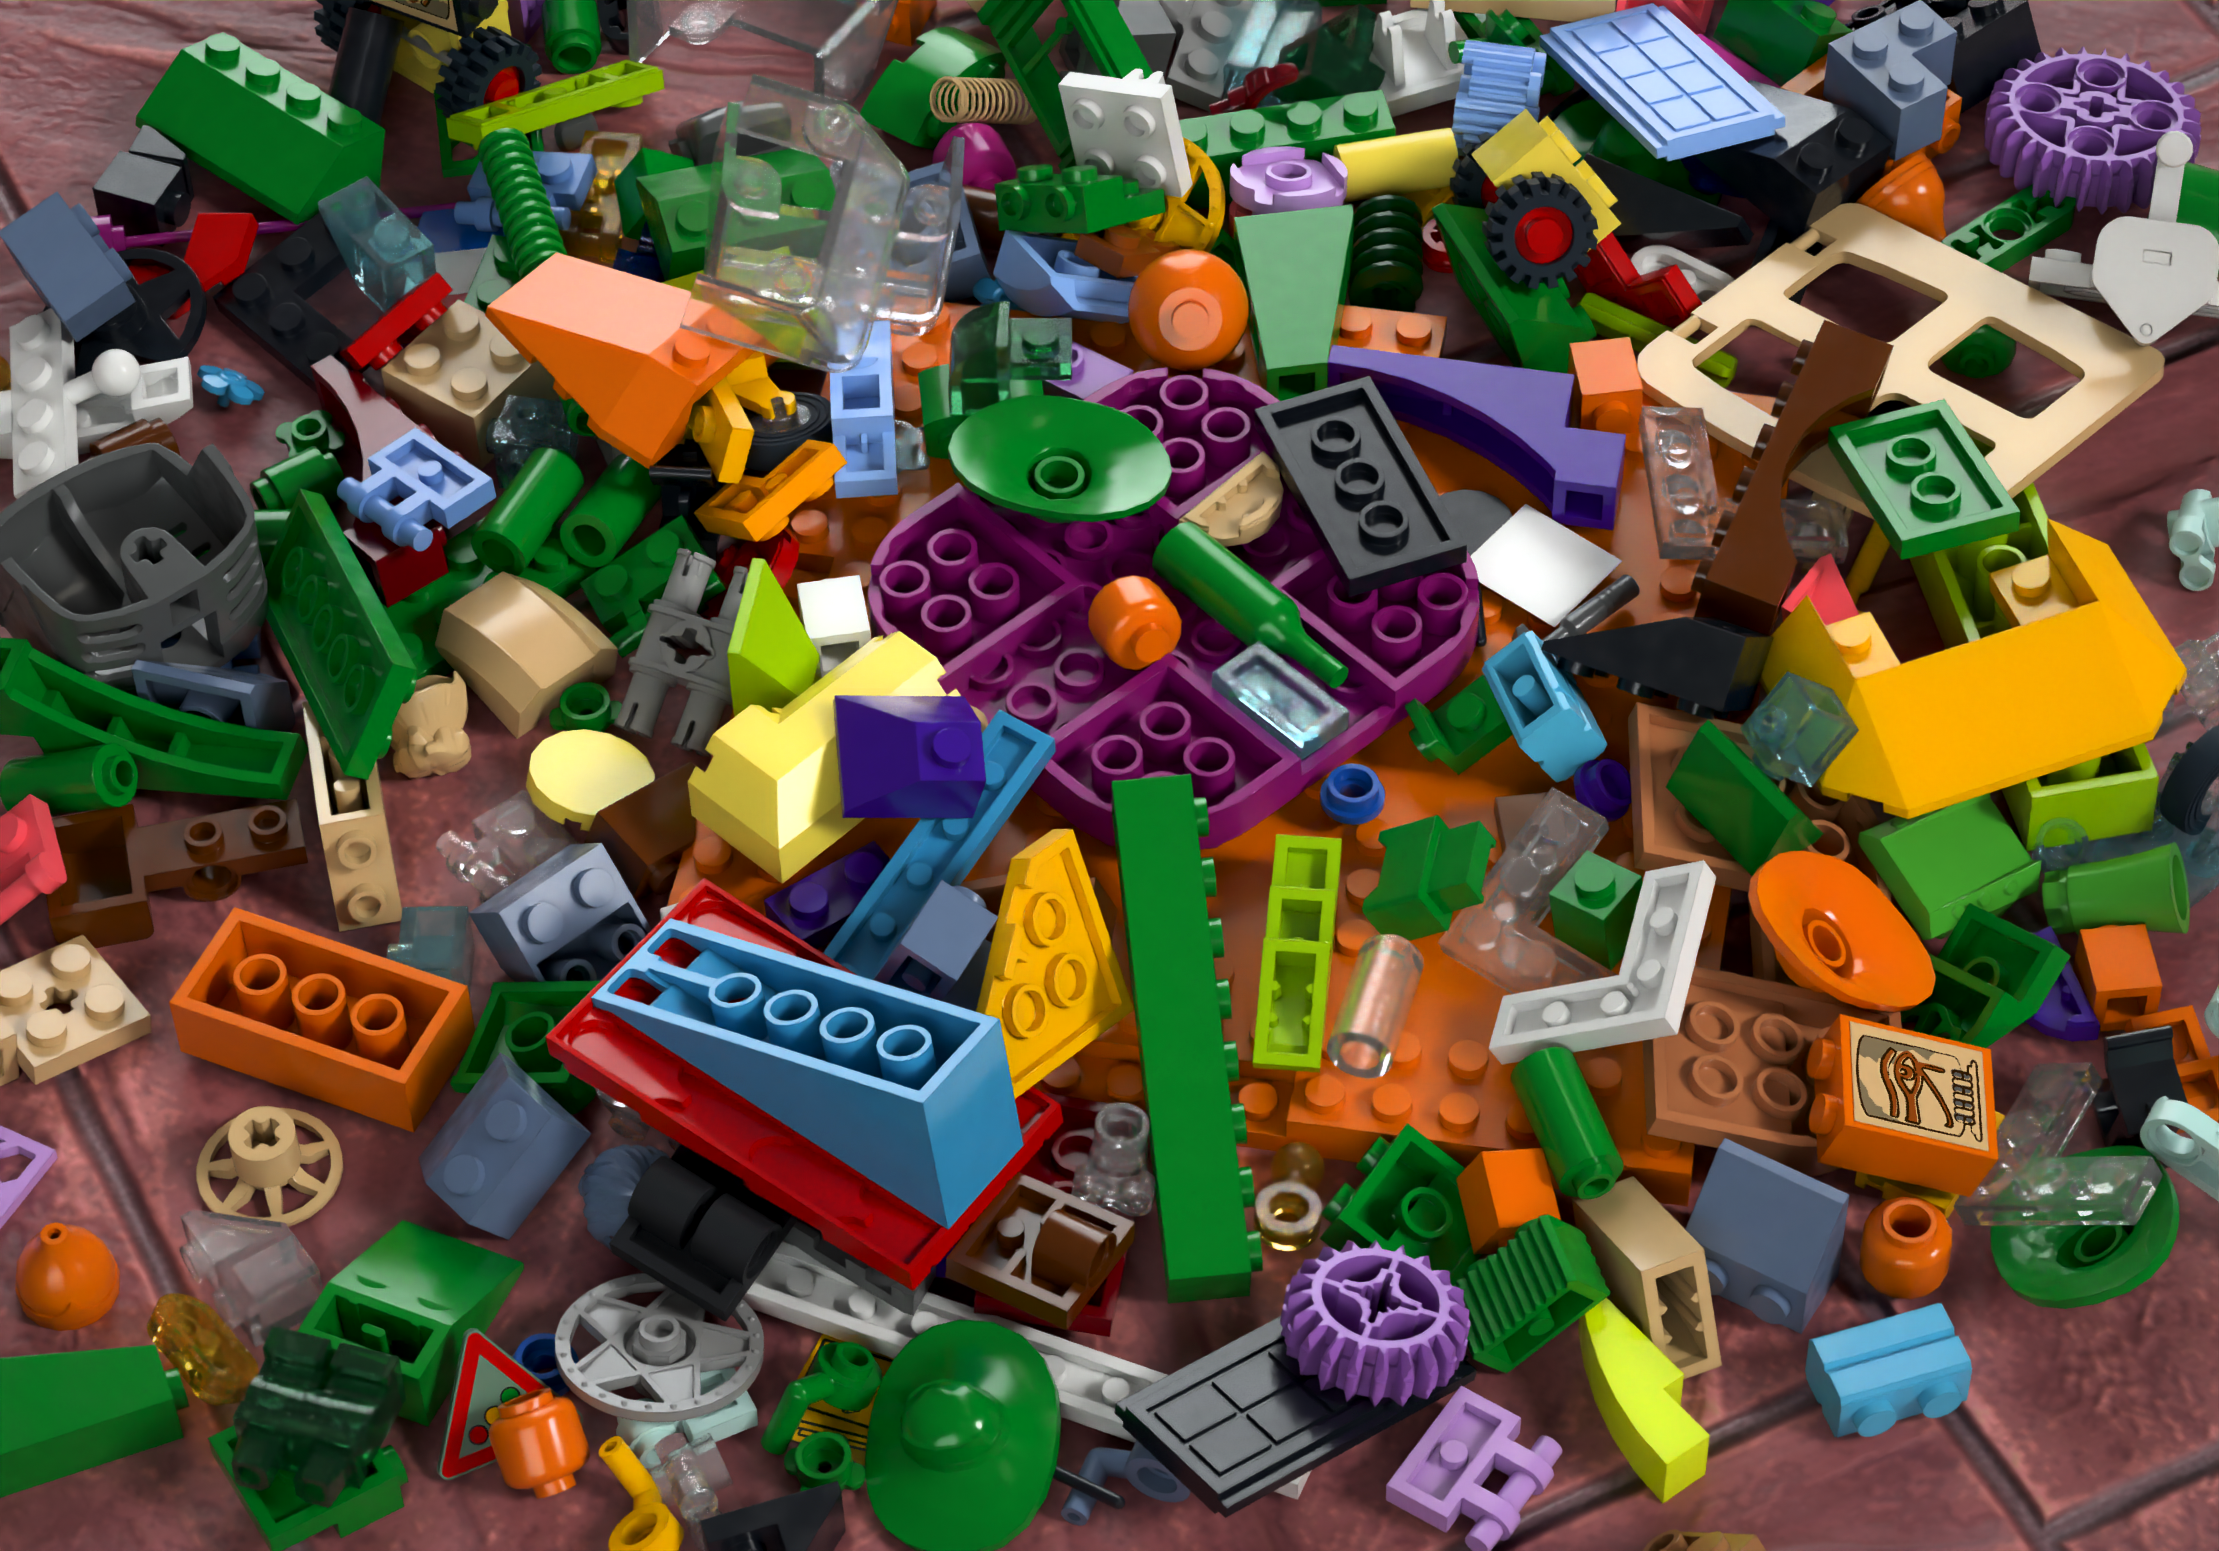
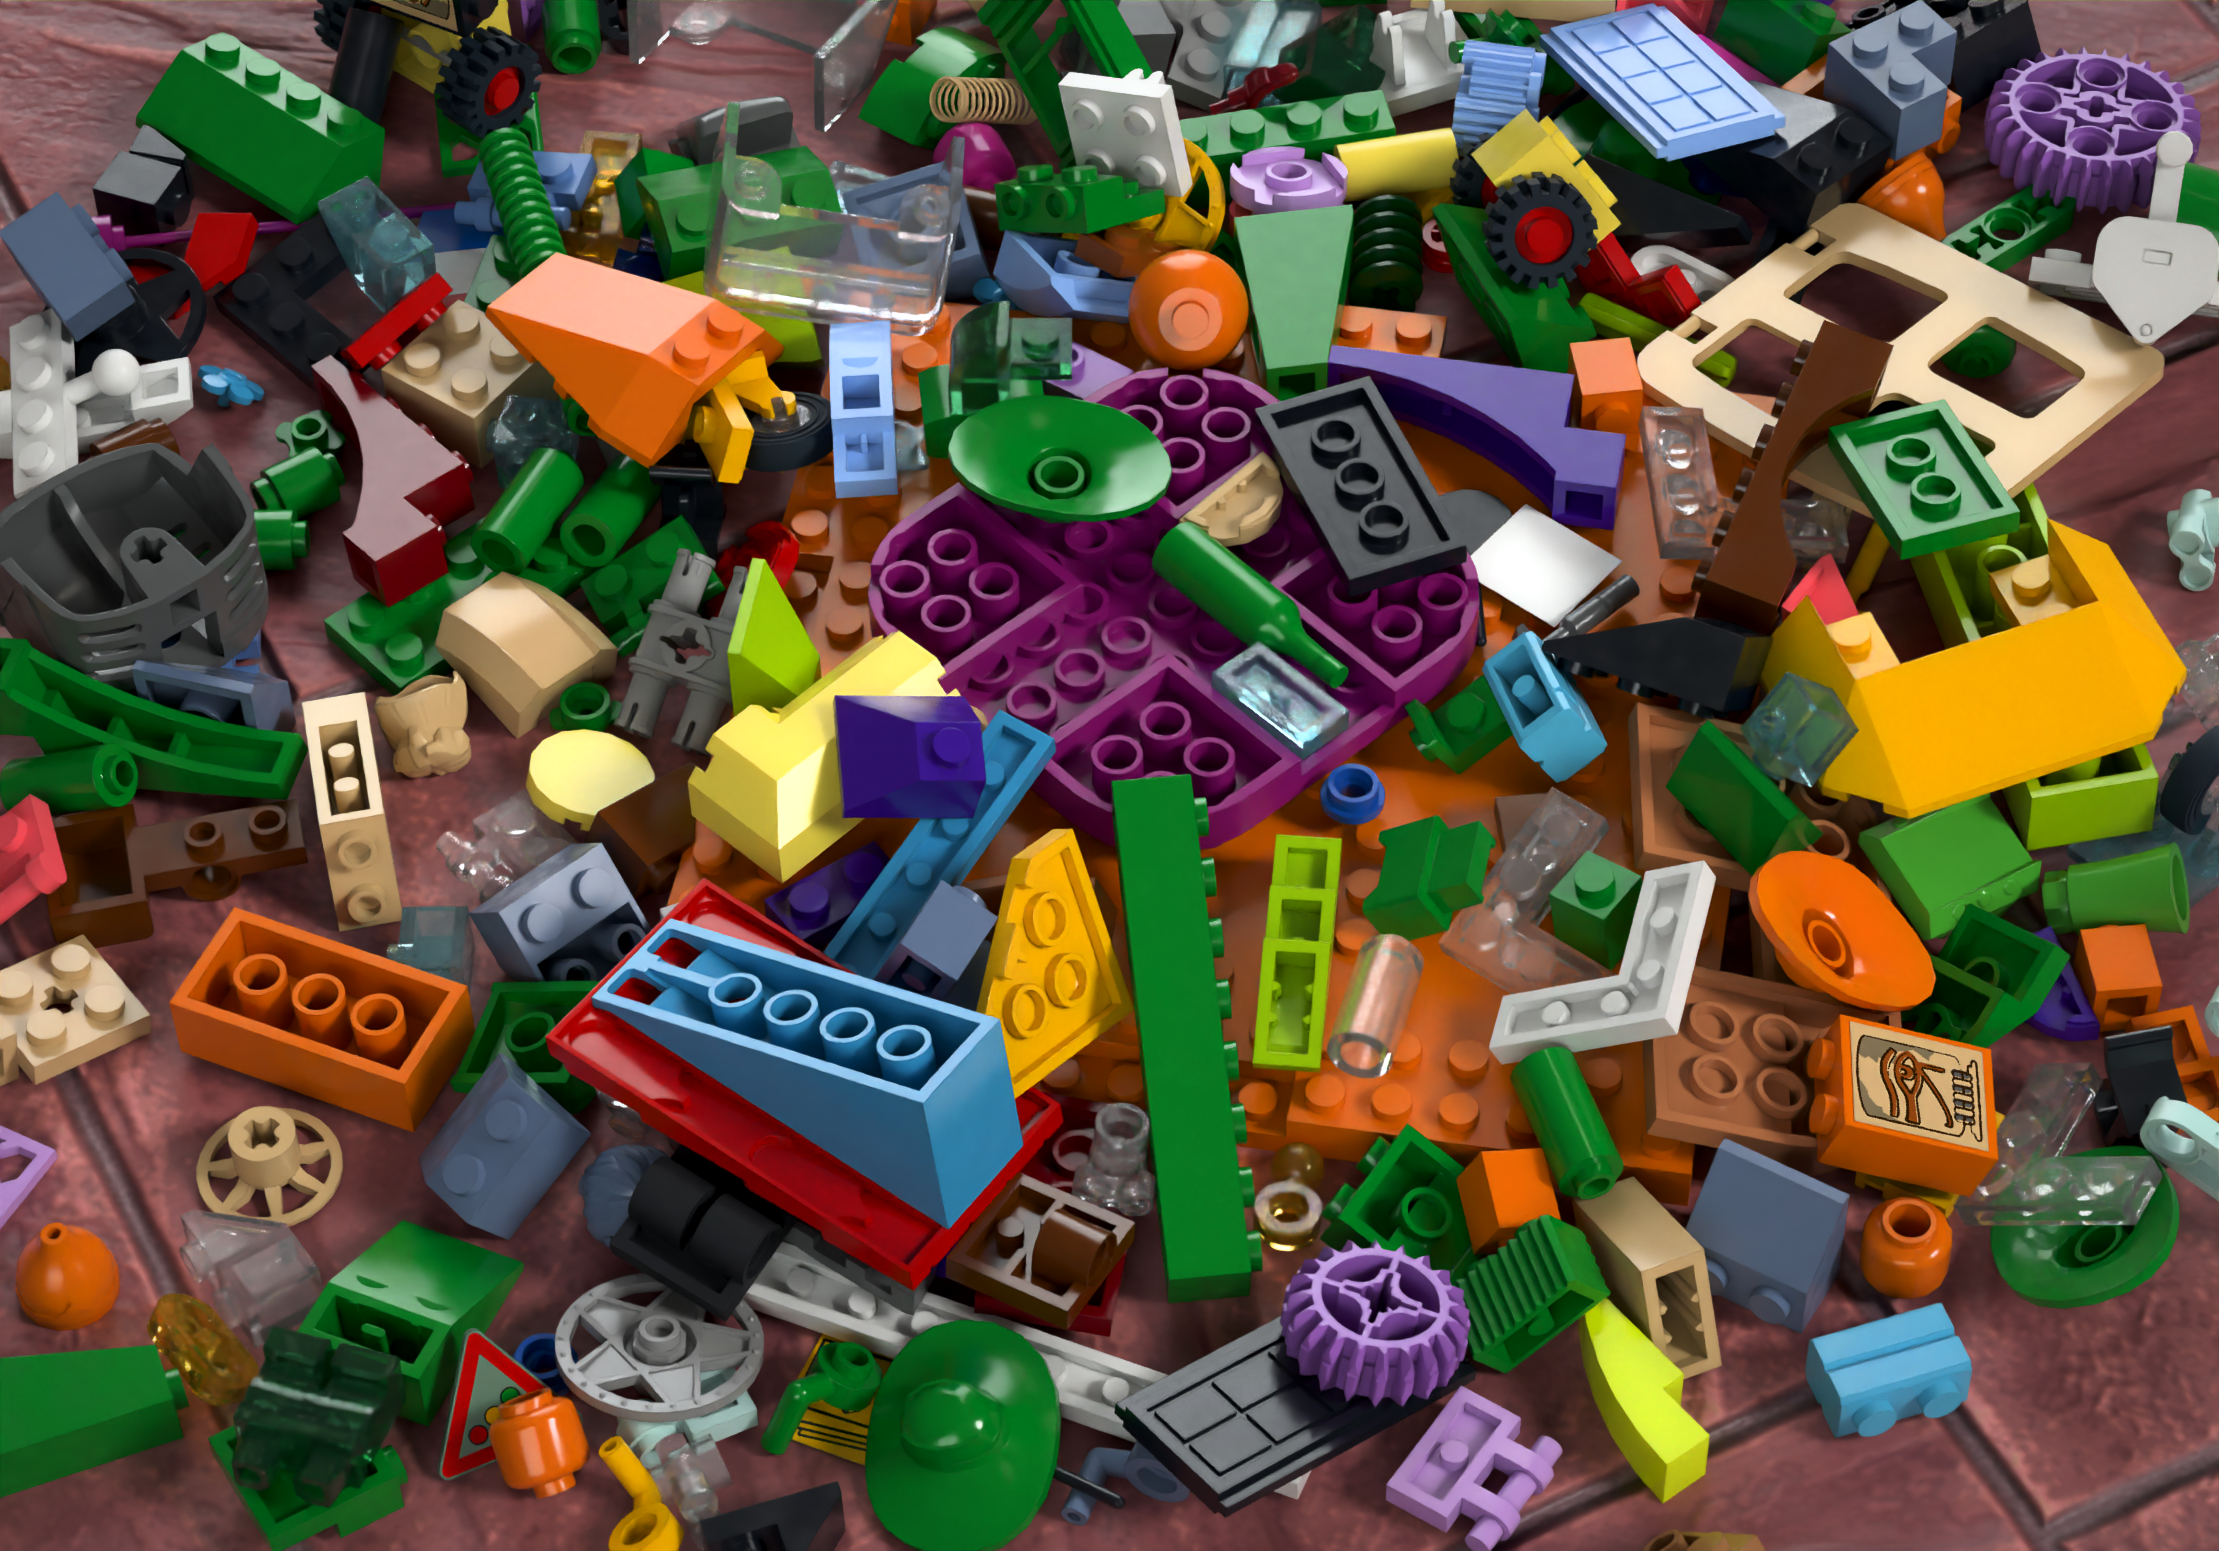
green plate [265,489,417,780] -> none
medium blue plate [337,427,497,551] -> none
lime plate [446,60,665,151] -> none
dark grey rock [554,113,599,152] -> none
clear windscreen [679,74,910,373] -> none
light orange plate [694,439,847,542] -> none
green plate [784,1432,866,1492] -> none
white brick [797,575,871,677] -> none
orange head [1088,575,1182,671] -> none
dark purple plate [1574,759,1631,823] -> none
clear light blue piece [2032,818,2089,874] -> none

